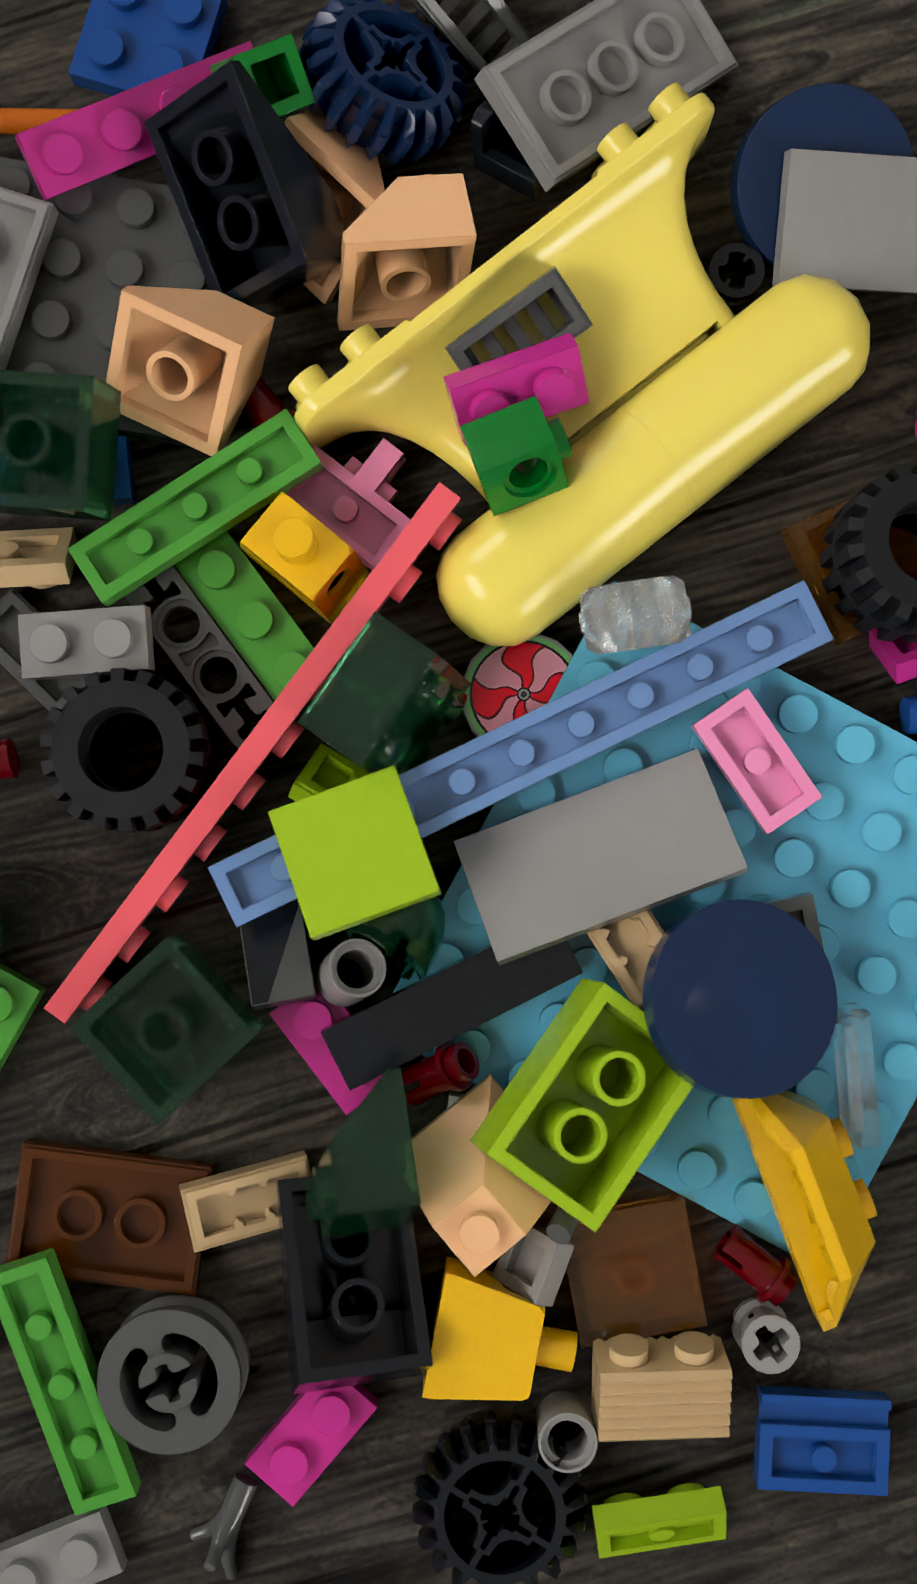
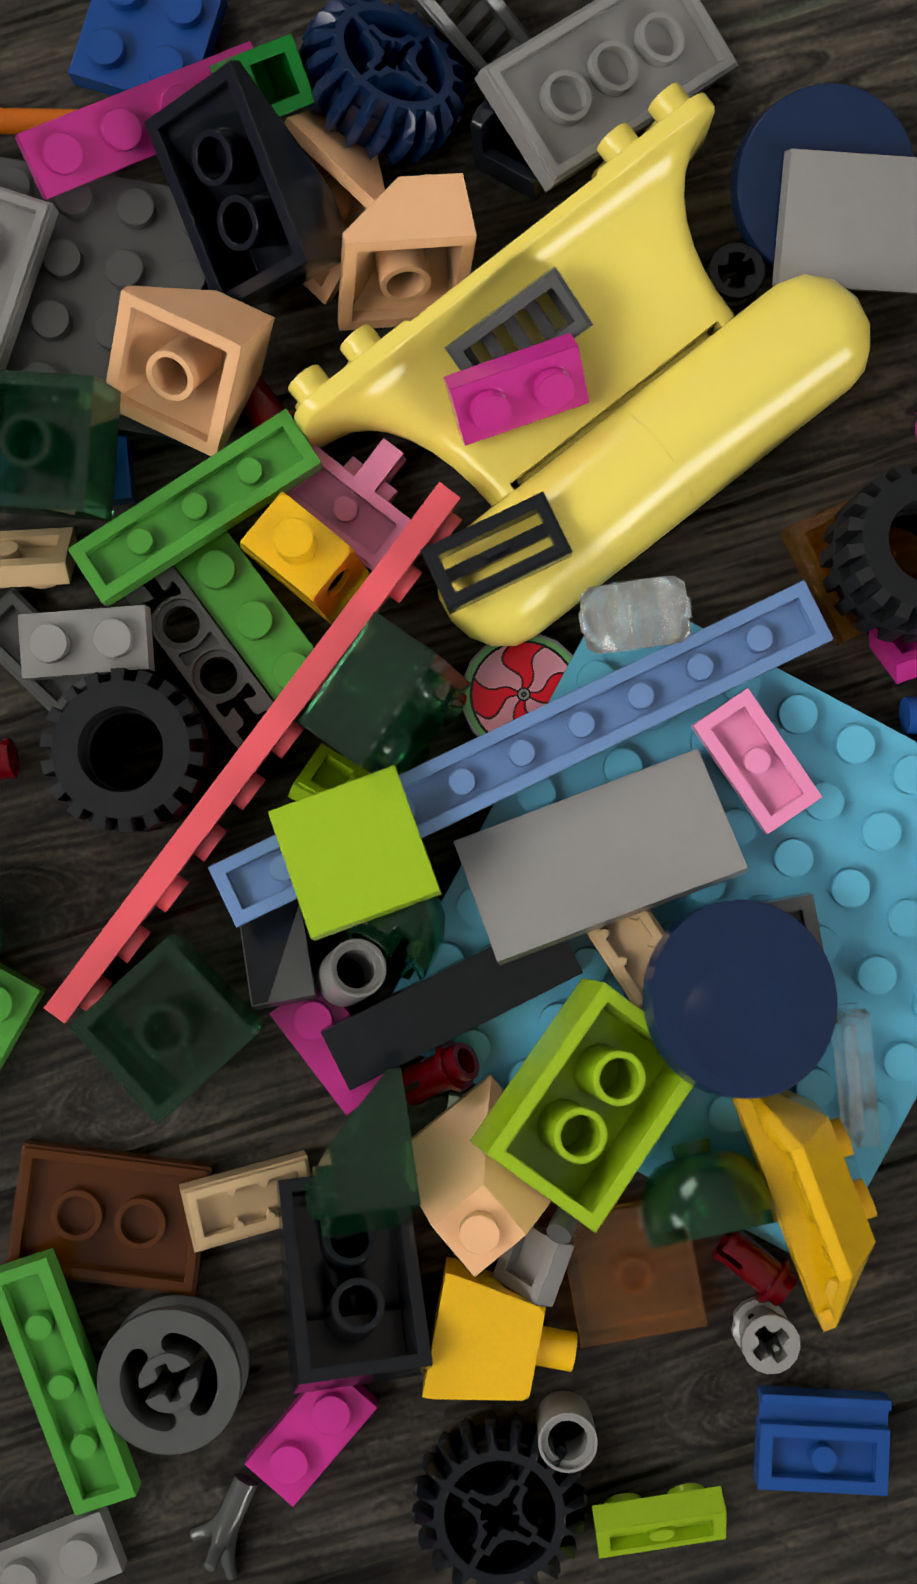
green brick [460,396,572,516] -> none
tan brick [591,1331,733,1442] -> none
none -> black tile [420,491,573,614]
none -> clear green cylinder [641,1138,778,1249]

